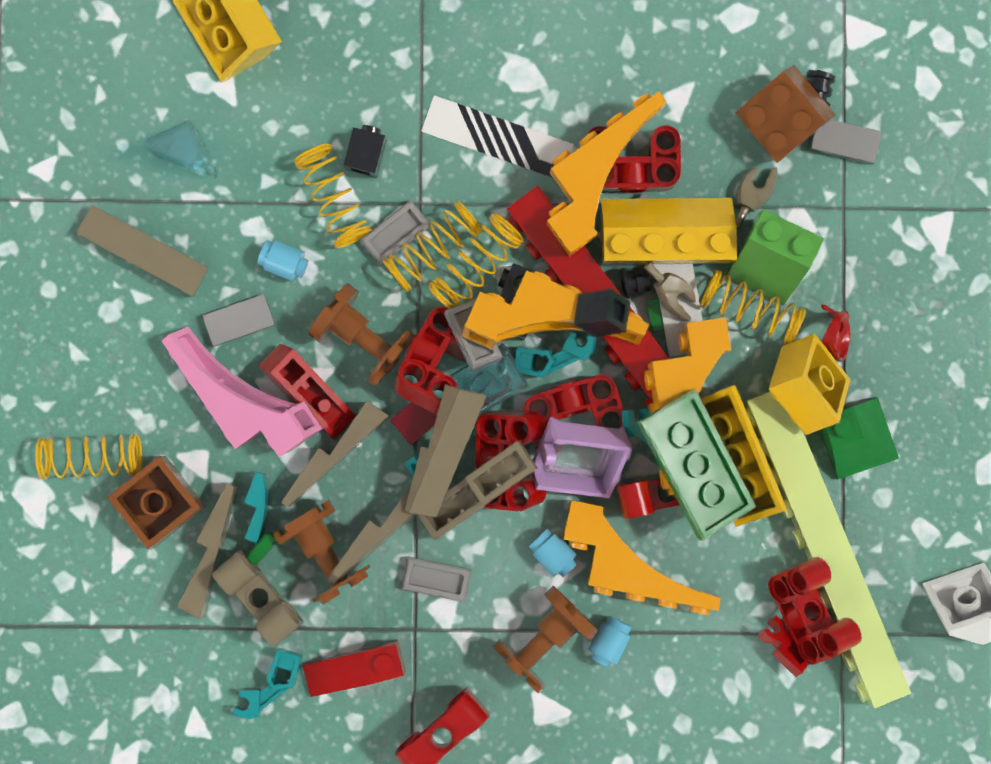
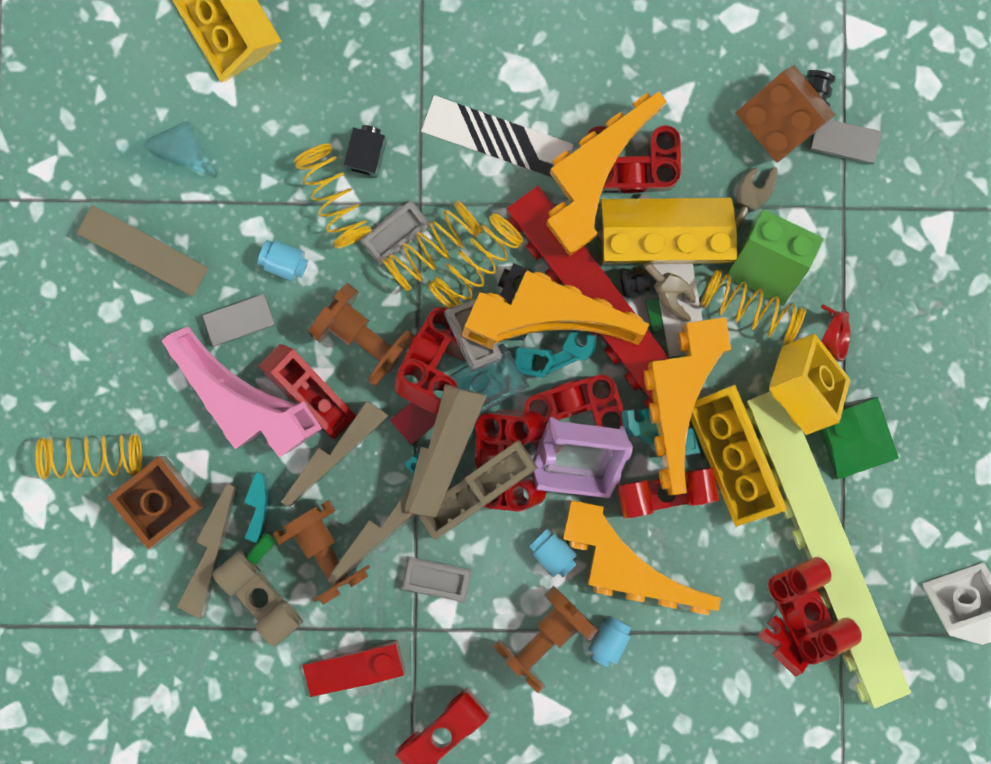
teal piece [232,648,303,720] -> none
black panel [574,288,630,337] -> none
tile [637,389,756,540] -> none

